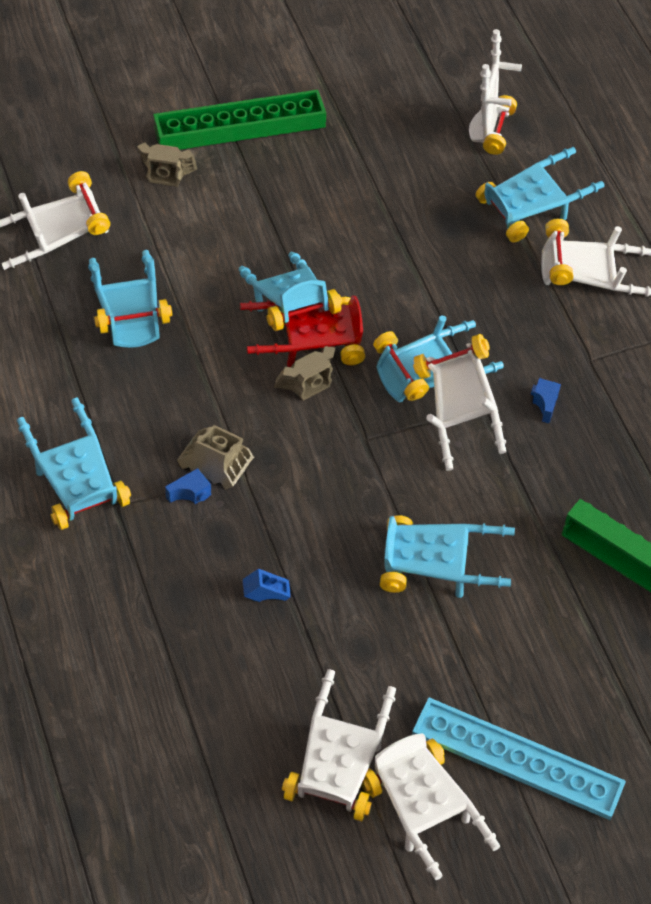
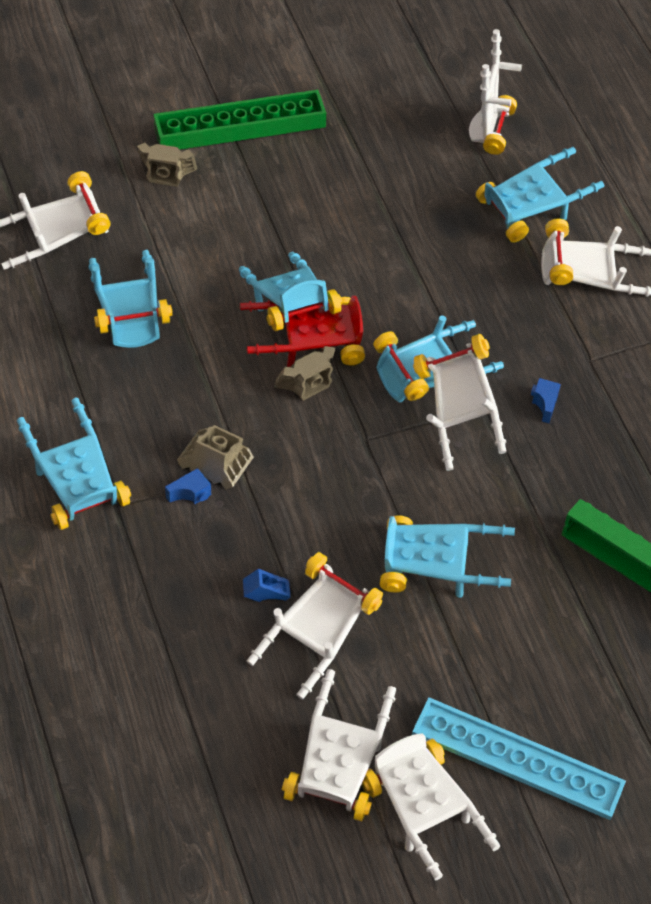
none -> white piece [247,552,383,700]

